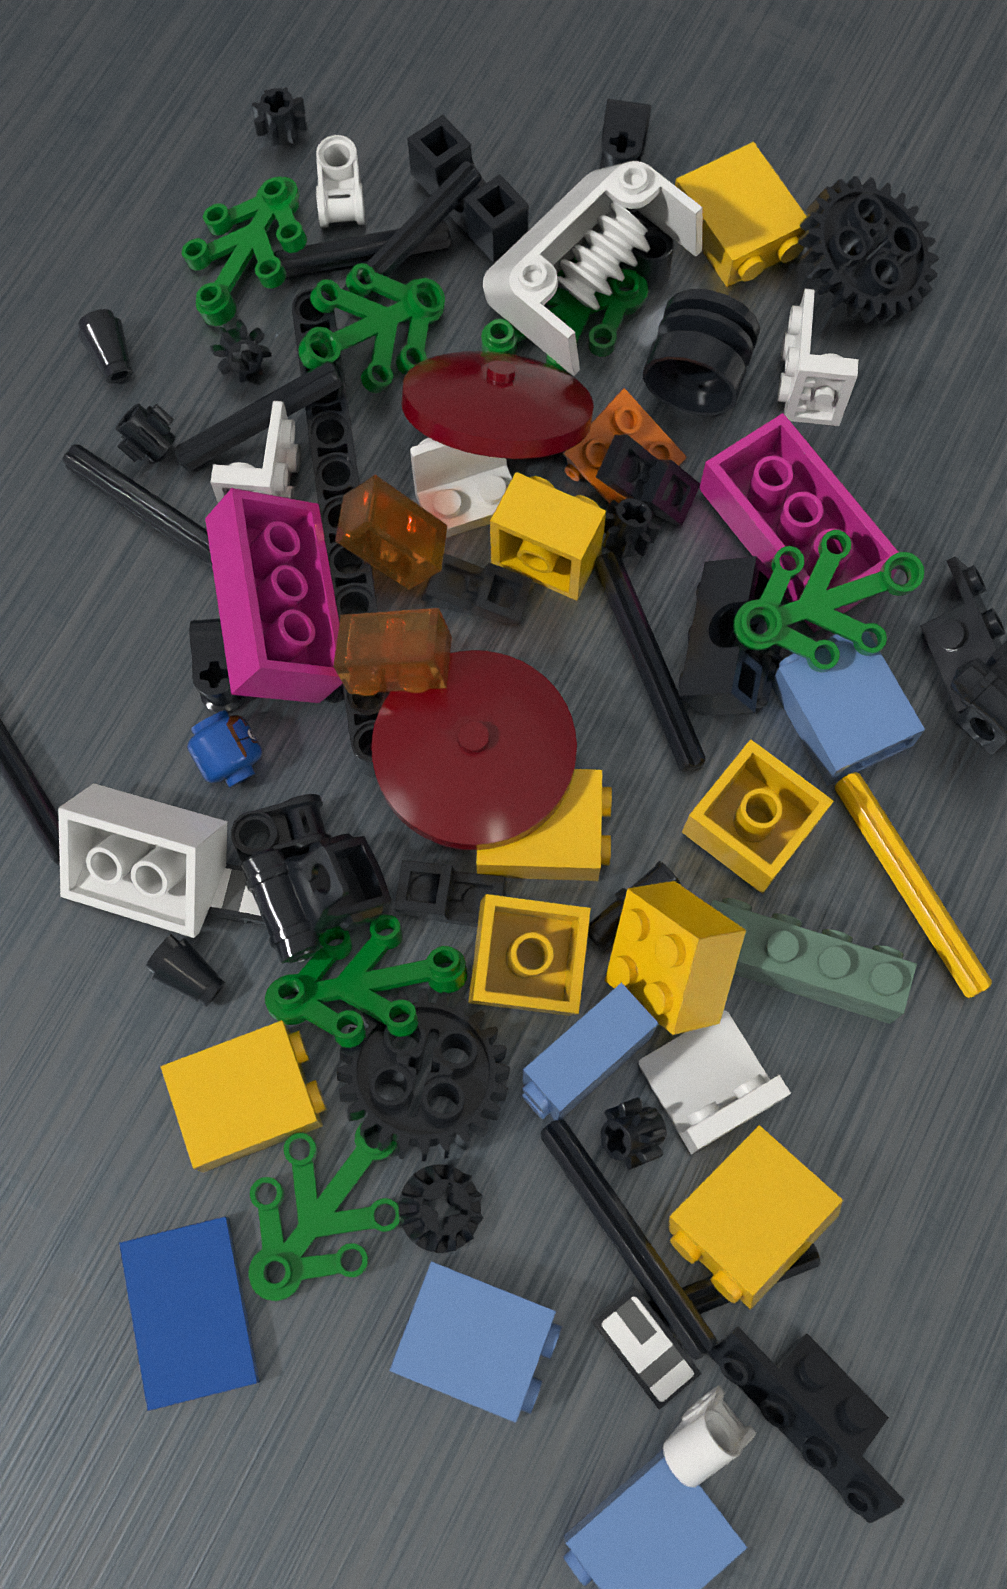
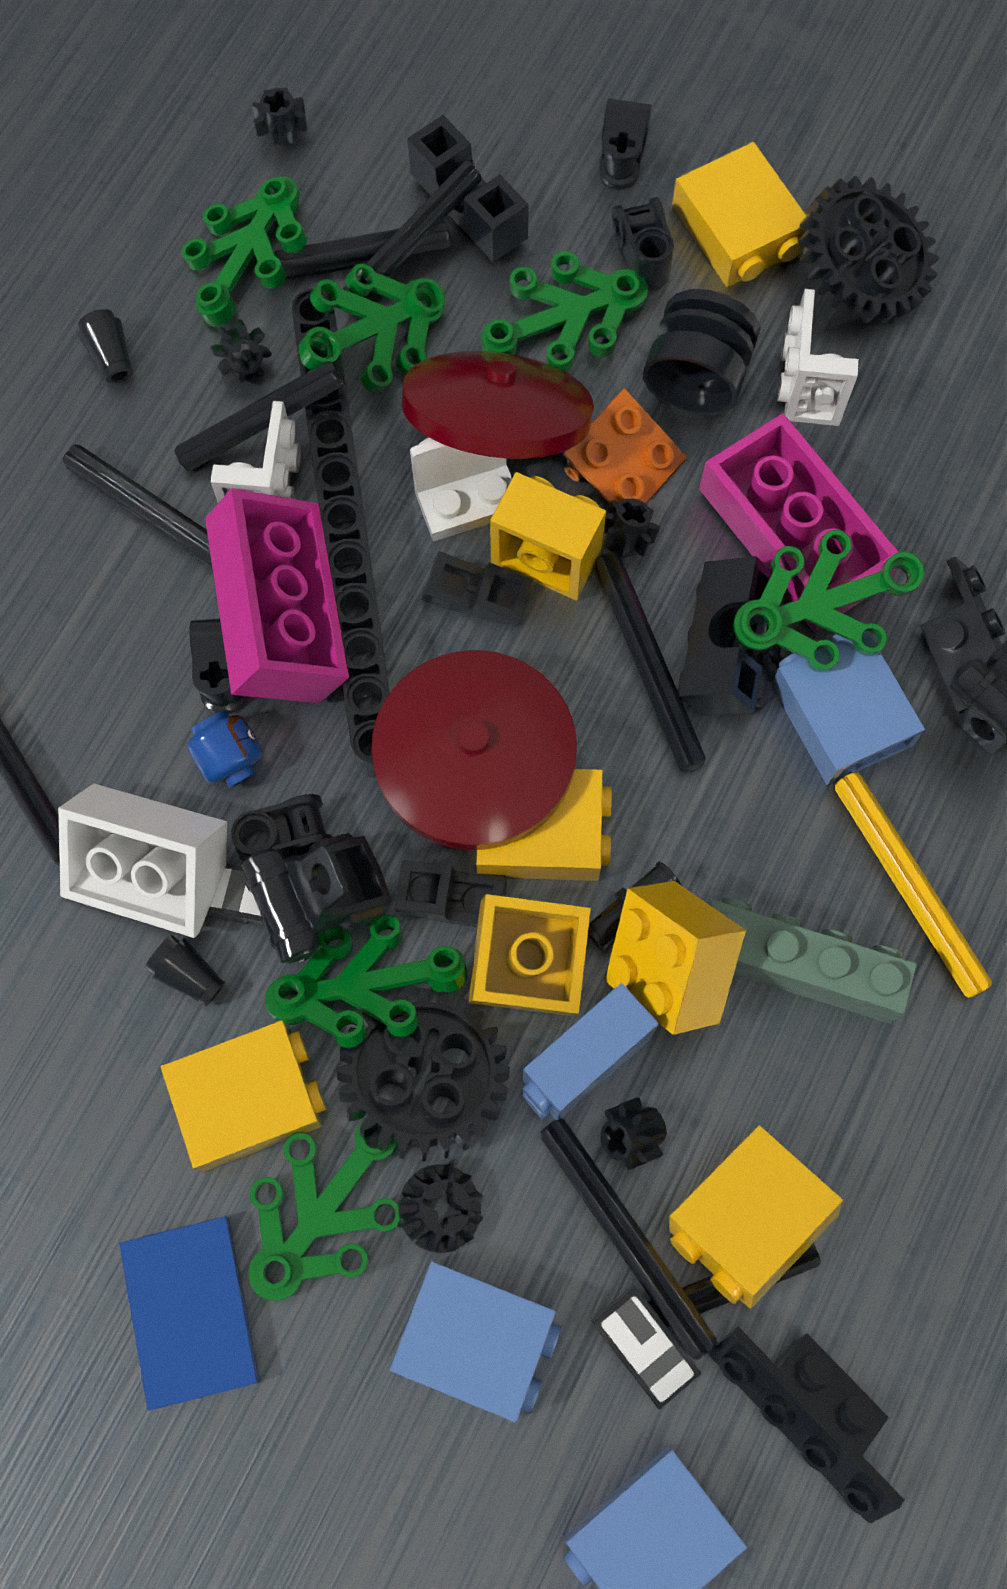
black gear [116,403,175,462] -> none
white piece [316,135,365,228] -> none
clear orange brick [333,608,452,696] -> none
clear orange brick [335,475,448,590] -> none
white windscreen [483,161,702,376] -> none
white piece [557,200,650,310] -> none
black slope [596,435,700,526] -> none
white bracket [638,1011,791,1155] -> none
white piece [663,1386,756,1488] -> none
yellow brick [682,739,834,894] -> none

